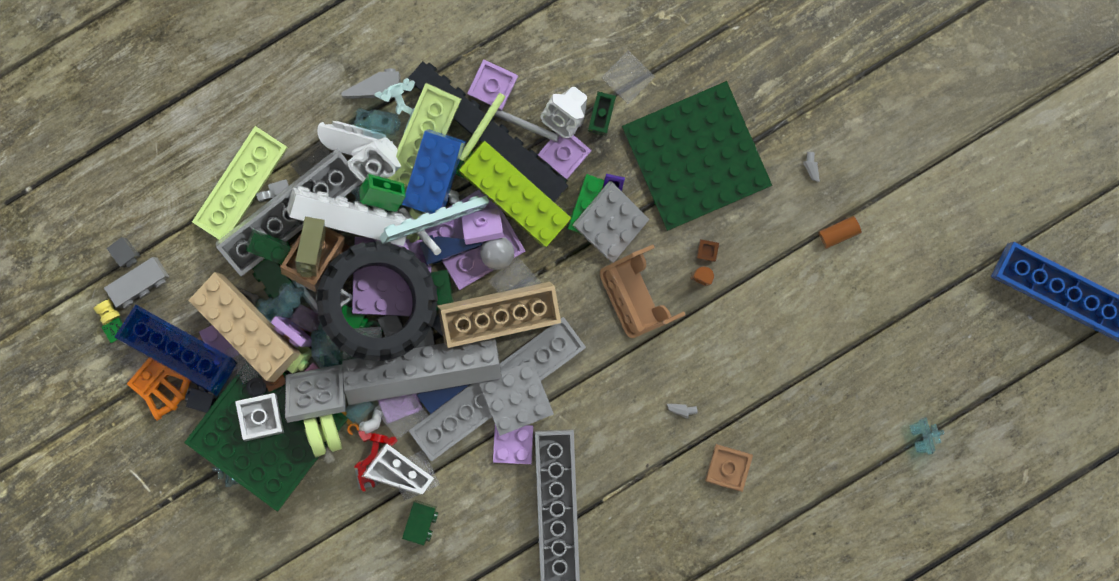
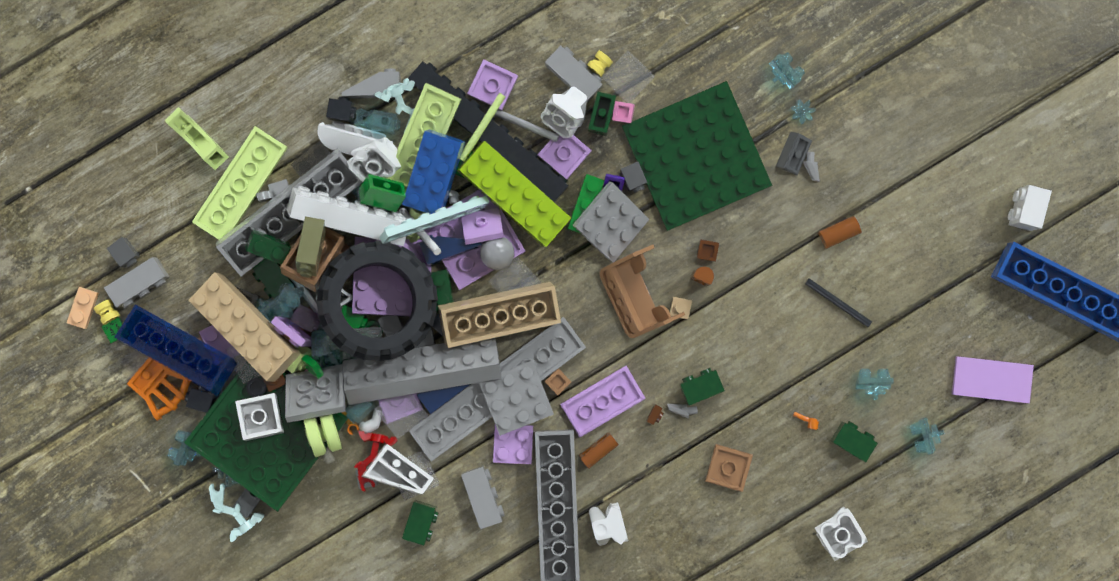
none -> light nougat plate [67,287,99,329]
none -> yellowish green arch [165,107,229,170]
none -> clear light blue hips [167,431,201,466]
none -> light aqua piece [209,483,265,542]
none -> dark grey piece [232,489,261,518]
none -> green tile [301,355,324,379]
none -> black brick [326,97,356,123]
none -> light grey brick [461,465,505,529]
none -> light grey brick [545,45,603,104]
none -> medium nougat plate [545,368,571,395]
none -> lavender tile [560,366,646,437]
none -> dark orange brick [579,432,619,469]
none -> light yellow wheel [587,50,613,77]
none -> white piece [589,502,628,546]
none -> bright pink plate [612,101,635,124]
none -> dark grey brick [620,162,647,193]
none -> reddish brown plate [646,404,664,425]
none -> tan plate [670,297,692,319]
none -> dark green brick [679,368,725,406]
none -> clear light blue hips [769,52,805,89]
none -> dark grey slope [776,132,812,175]
none -> clear light blue plant [791,100,816,124]
none -> orange hand [793,412,819,430]
none -> black bar [805,278,872,327]
none -> white piece [815,507,868,561]
none -> dark green brick [830,421,878,462]
none -> clear light blue hips [855,369,894,400]
none -> lavender tile [952,356,1034,403]
none -> white brick [1008,185,1052,231]

